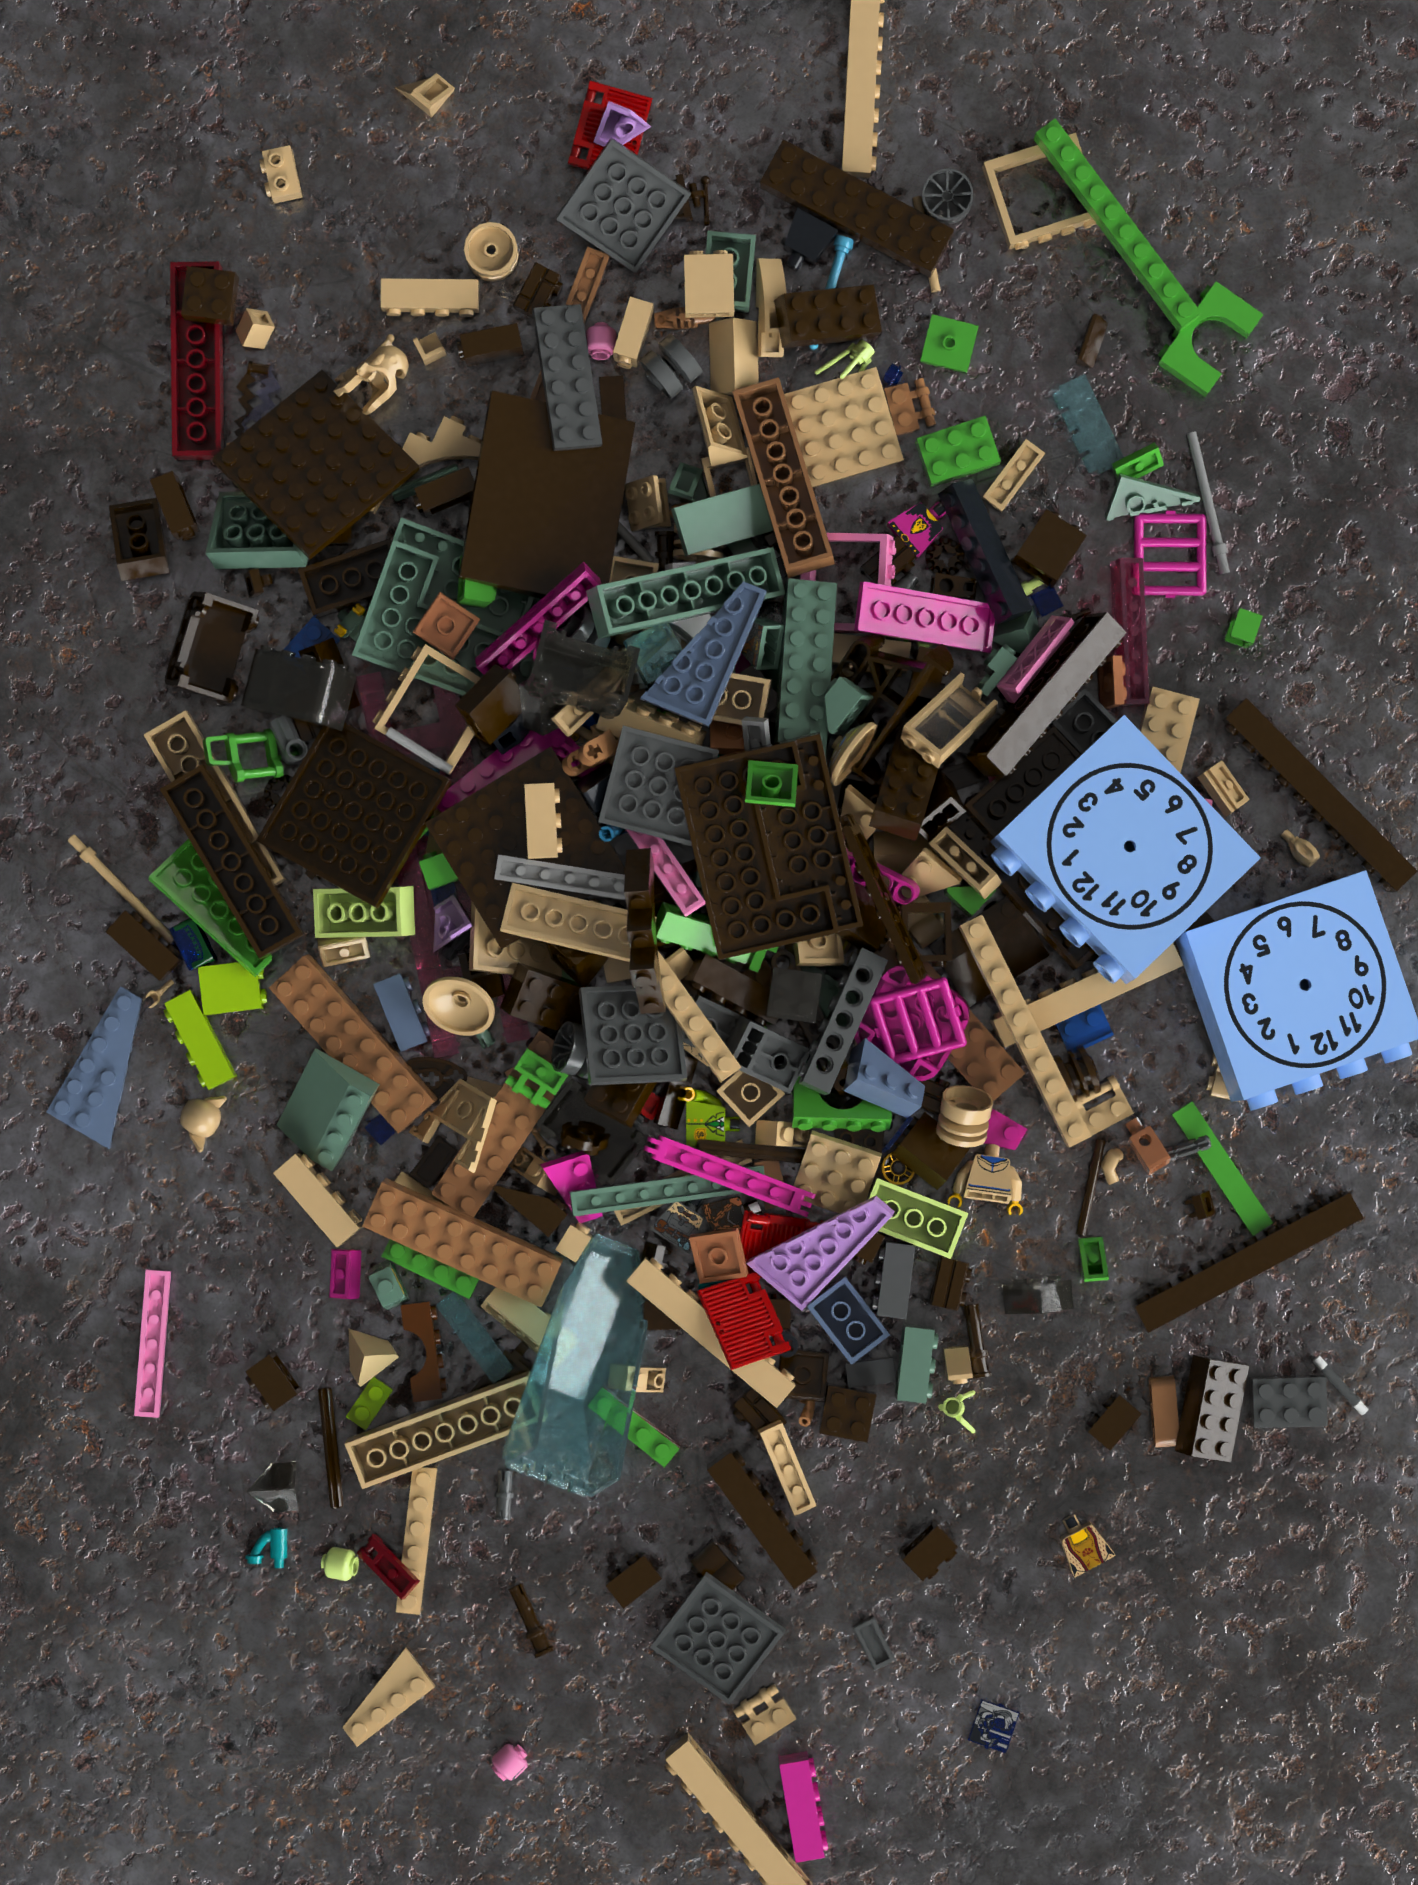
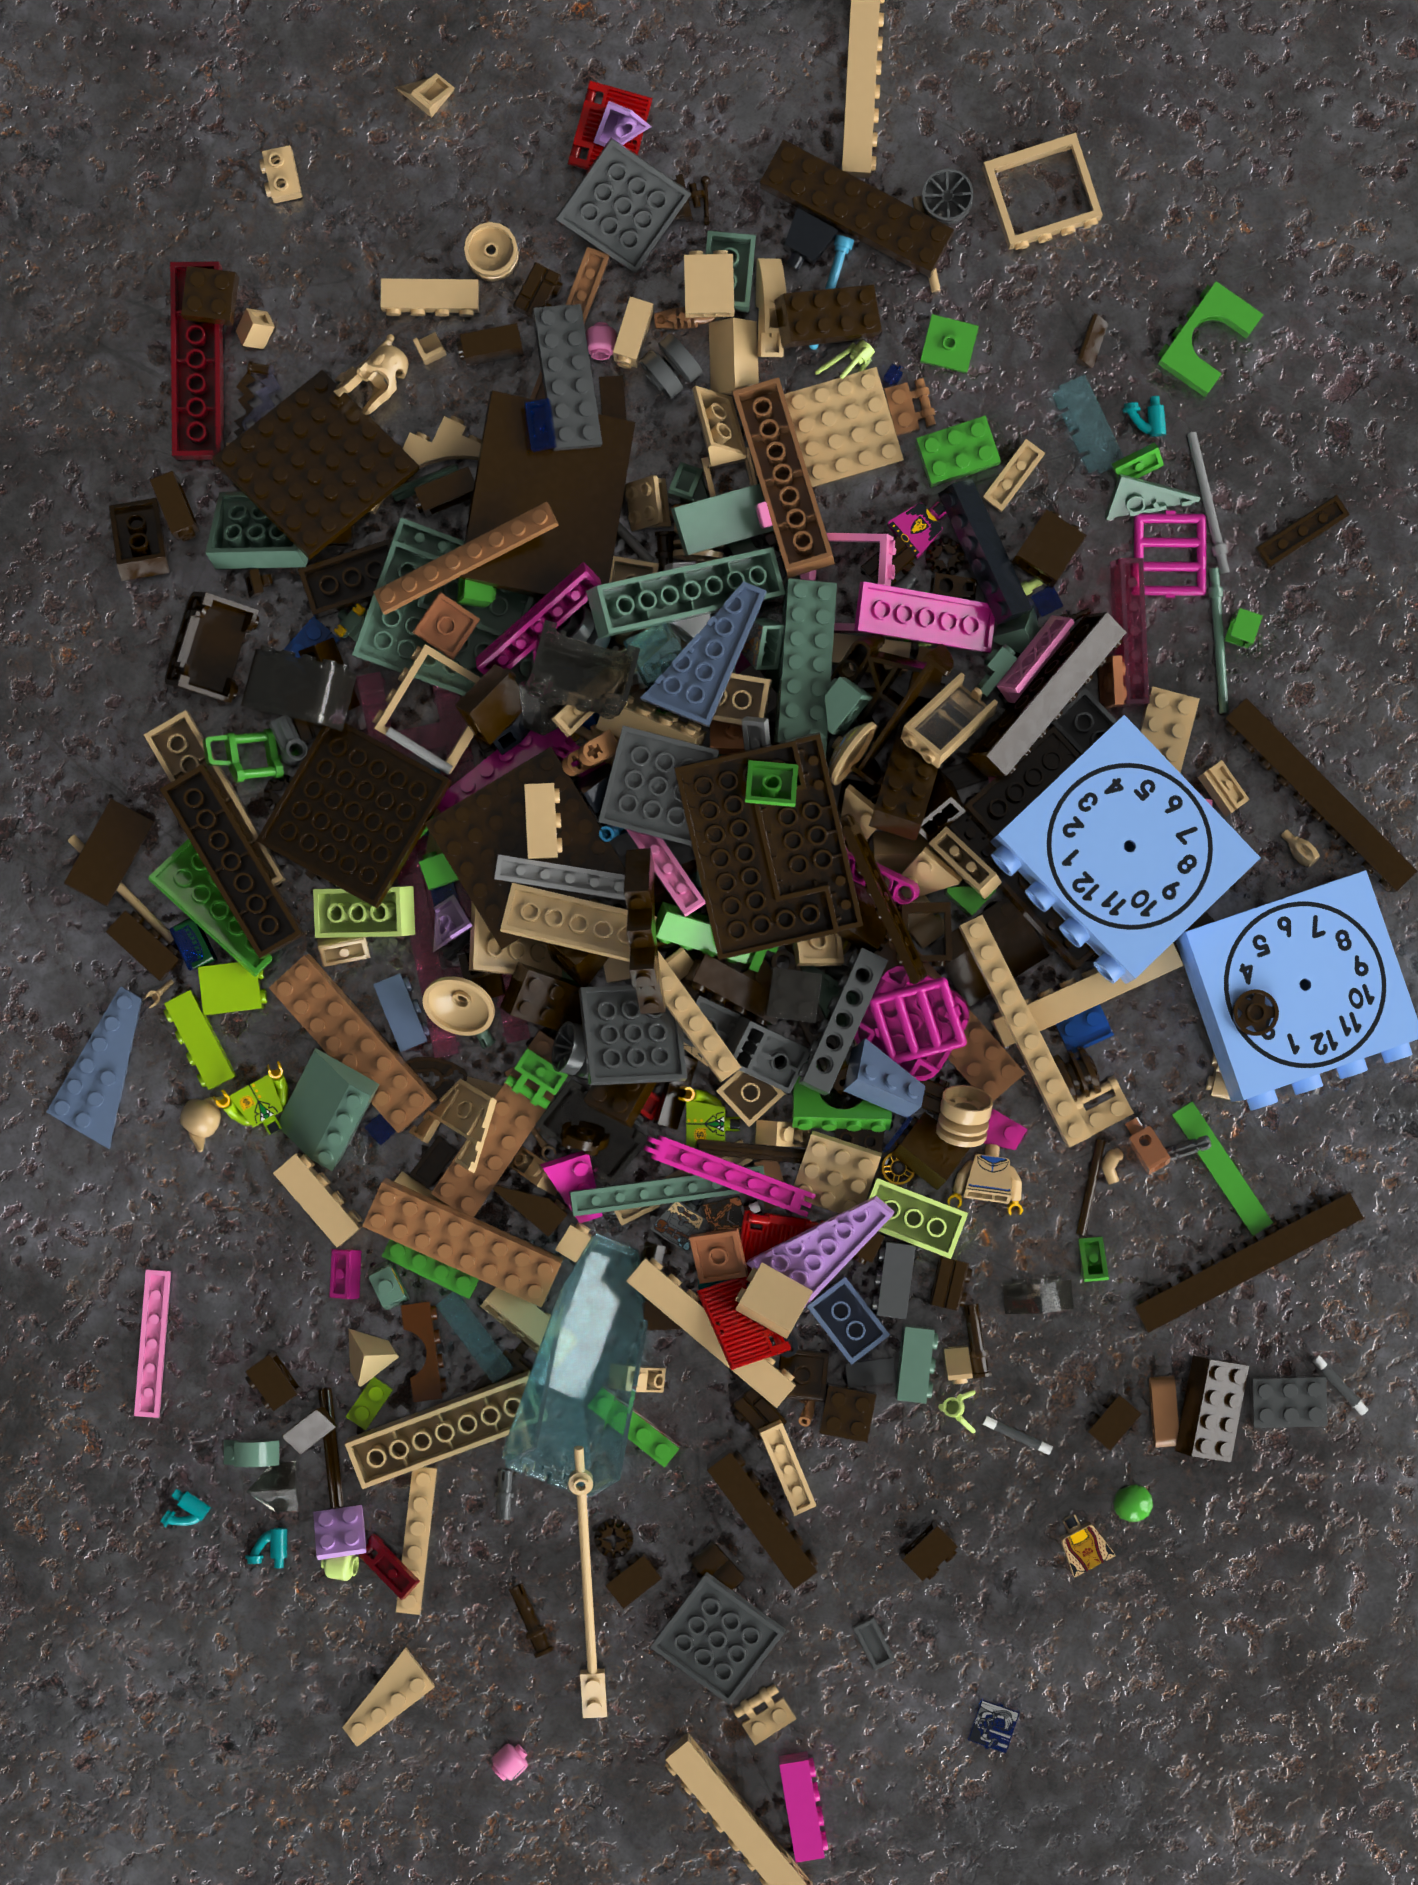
bright green brick [1033,118,1202,333] -> none
dark brown tile [1184,1191,1216,1220] -> none
none -> dark brown tile [64,799,154,907]
none -> teal plant [160,1489,211,1528]
none -> lime torso [213,1061,289,1135]
none -> sand green brick [224,1439,279,1467]
none -> slope [282,1407,337,1454]
none -> lavender plate [313,1505,366,1560]
none -> medium nougat plate [373,502,559,615]
none -> clear blue plate [525,398,557,452]
none -> tan bar [568,1446,607,1718]
none -> dark brown gear [594,1519,633,1559]
none -> tan brick [735,1263,813,1339]
none -> bright pink tile [755,502,772,529]
none -> dark grey bar [982,1416,1053,1455]
none -> bright green hair [1113,1485,1153,1522]
none -> teal plant [1122,396,1167,437]
none -> sand green bar [1208,568,1229,714]
none -> dark brown wheel [1232,989,1279,1036]
none -> dark brown tile [1255,495,1350,568]

